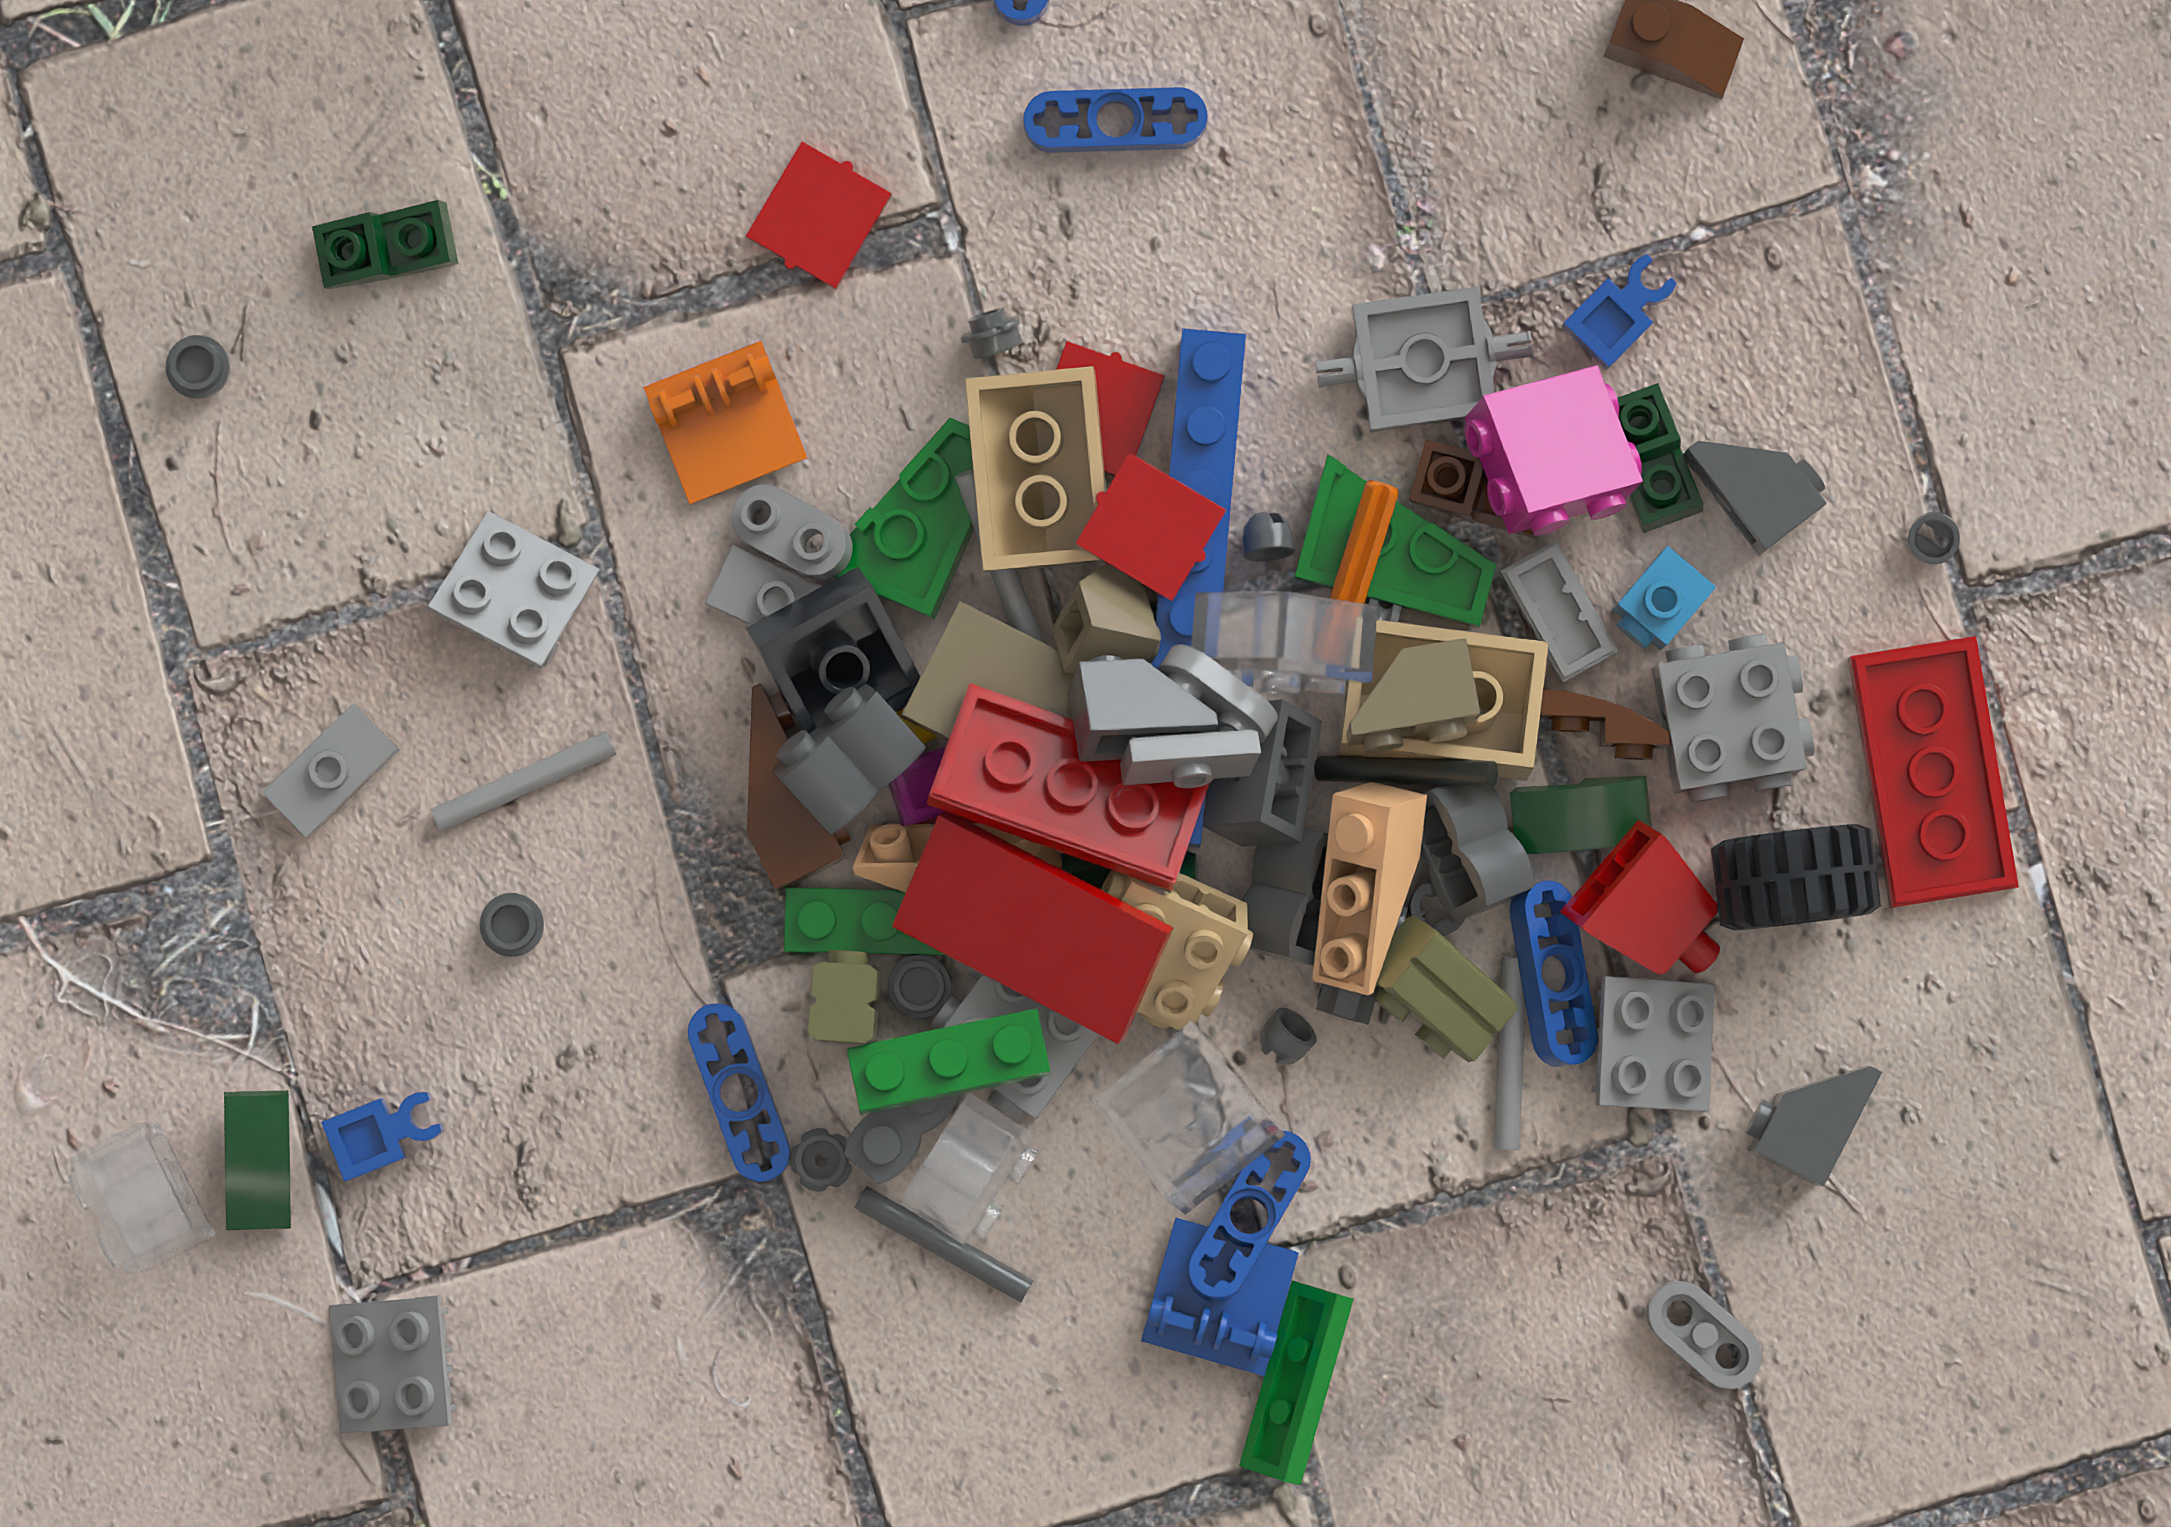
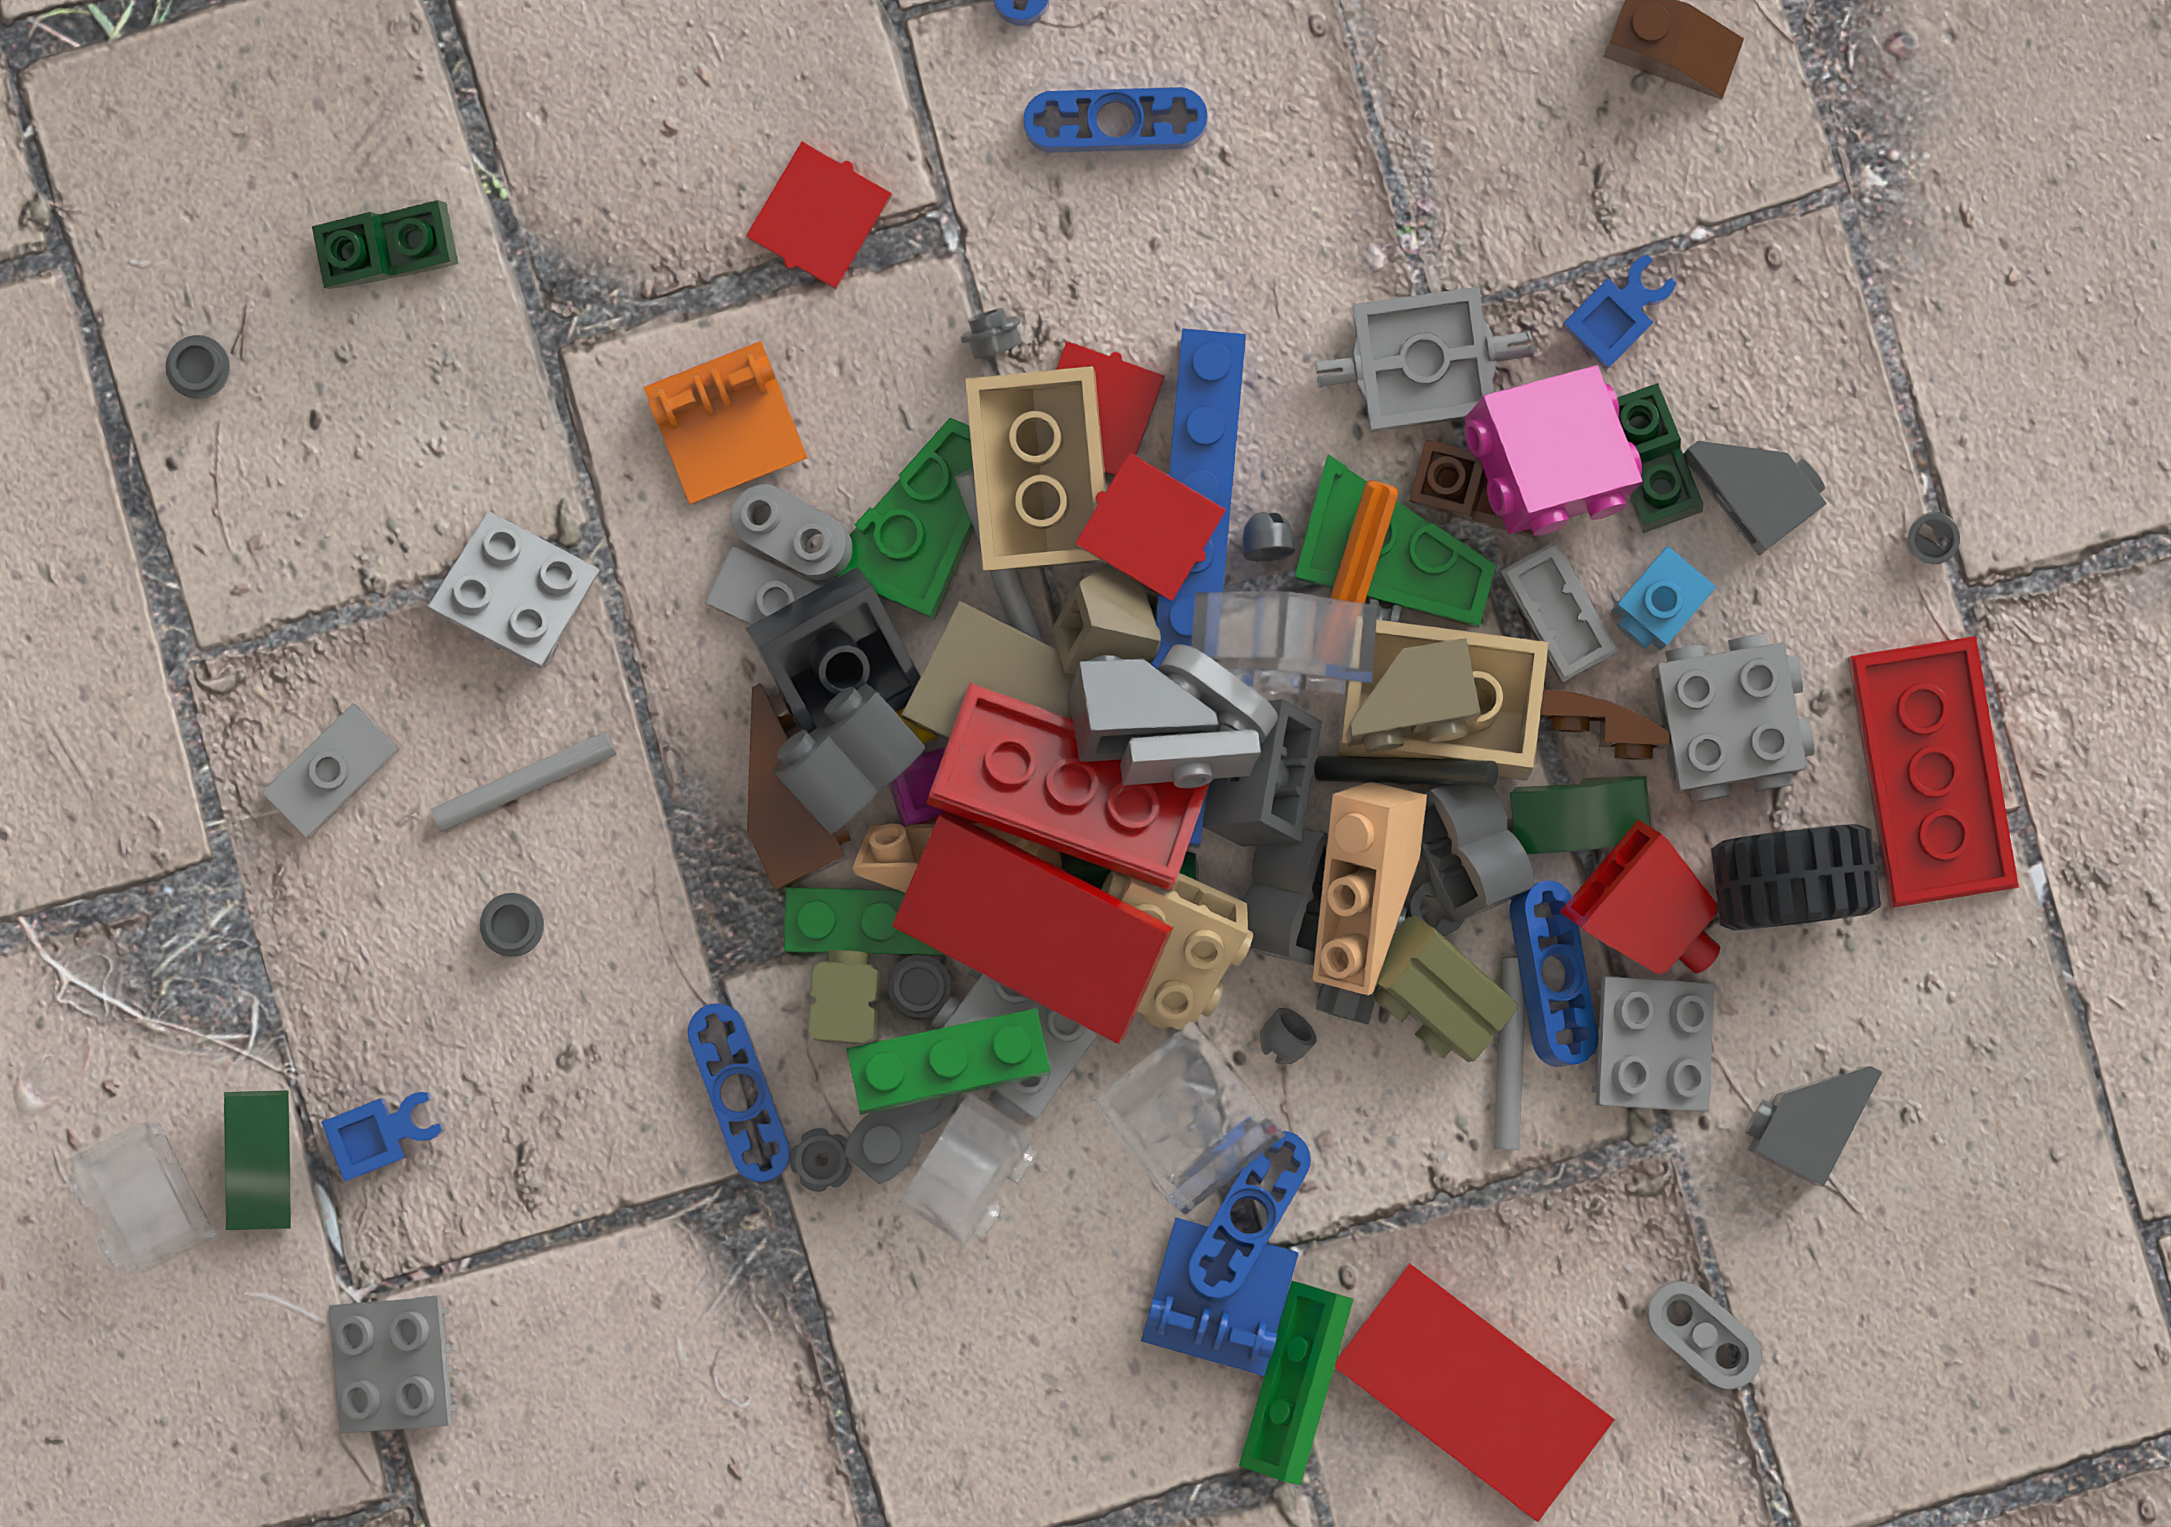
dark grey bar [854,1186,1033,1303] -> none
none -> red tile [1335,1263,1615,1522]

